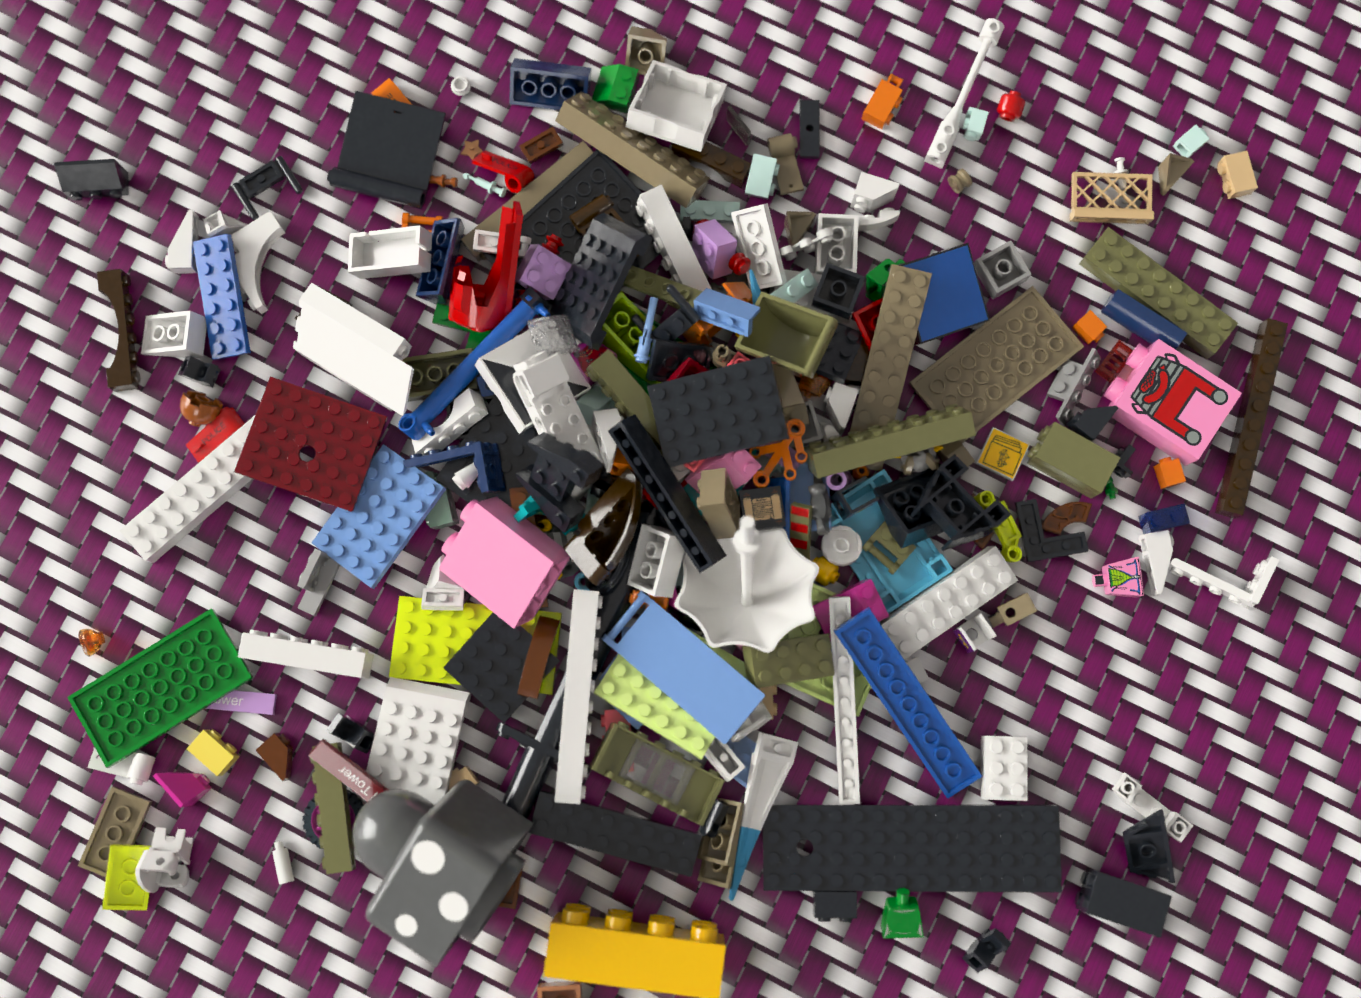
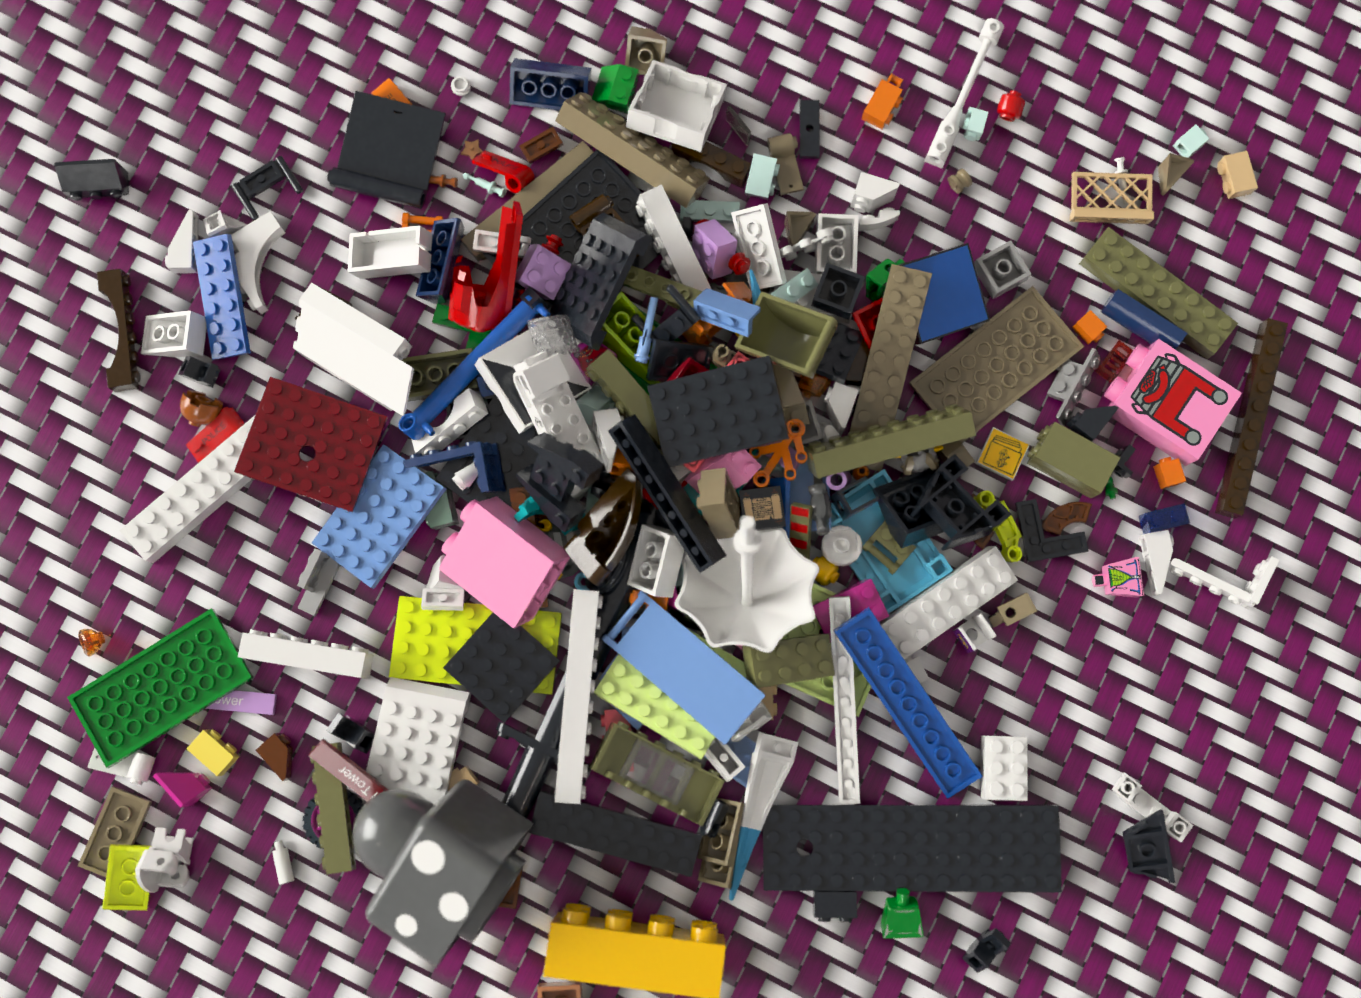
reddish brown slope [517,616,560,700] -> none
black brick [1075,868,1172,938] -> none

